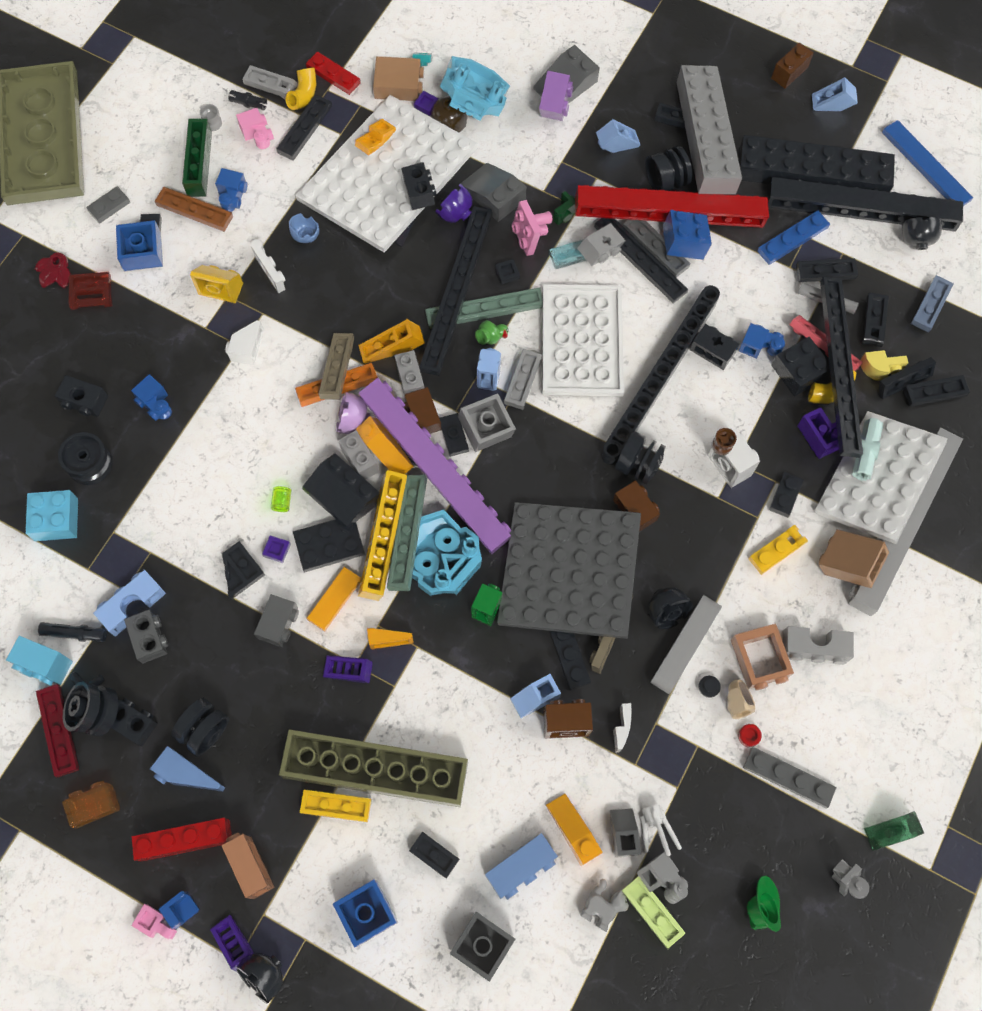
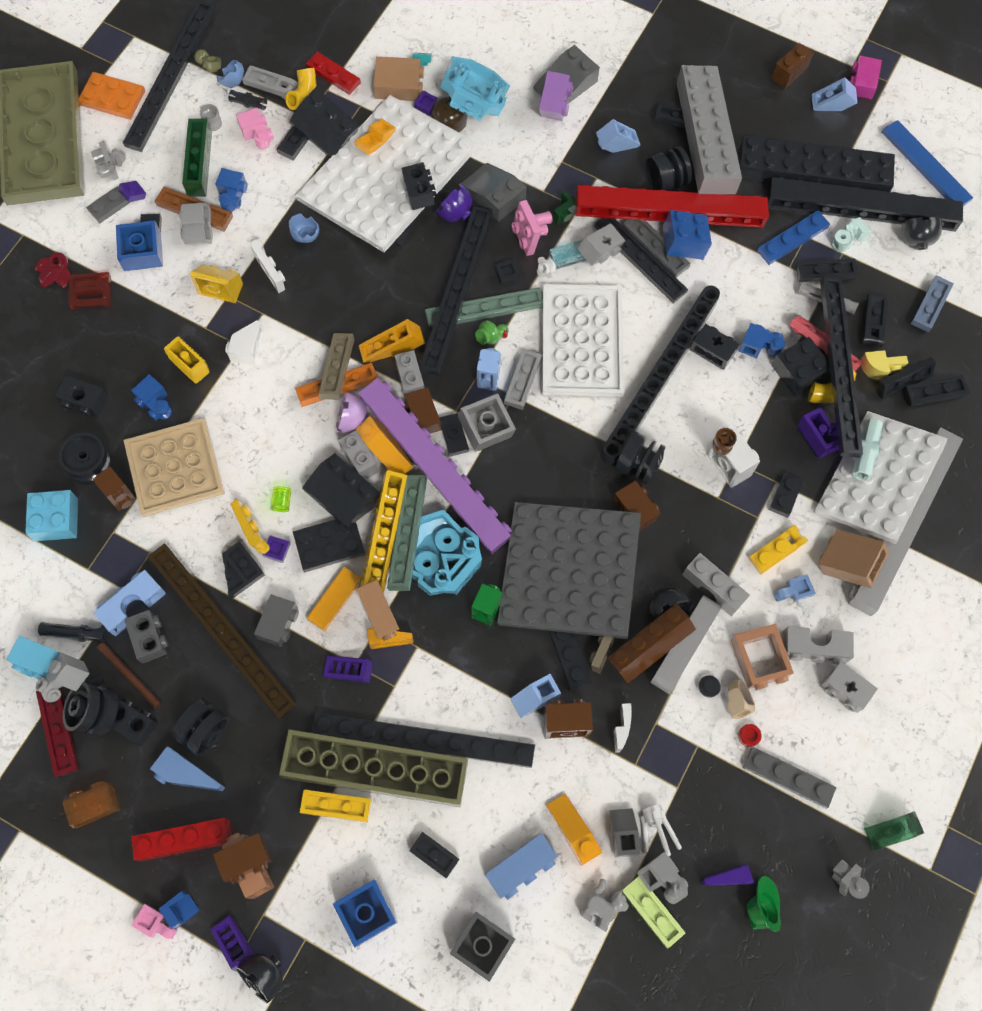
none -> light grey brick [35,653,90,702]
none -> orange plate [79,72,145,120]
none -> light grey hips [91,141,126,180]
none -> reddish brown brick [92,466,136,511]
none -> copper bar [97,642,161,709]
none -> dark purple plate [118,181,146,202]
none -> black plate [123,0,216,152]
none -> tan plate [124,418,225,517]
none -> dark brown plate [148,543,297,719]
none -> yellow brick [164,337,210,384]
none -> light grey brick [179,203,213,245]
none -> olive plate [194,49,221,72]
none -> reddish brown brick [213,833,273,885]
none -> medium blue hair [217,60,244,88]
none -> yellow plate [230,499,269,554]
none -> black slope [289,88,359,158]
none -> black plate [311,712,535,768]
none -> medium nougat brick [356,580,399,641]
none -> white plate [537,257,556,279]
none -> reddish brown brick [608,603,696,684]
none -> light grey arch [682,553,750,617]
none -> dark purple slope [700,864,754,886]
none -> medium blue plate [774,574,816,602]
none -> light grey brick [821,661,878,713]
none -> light aqua leg [831,217,872,252]
none -> dark pink brick [849,56,882,100]

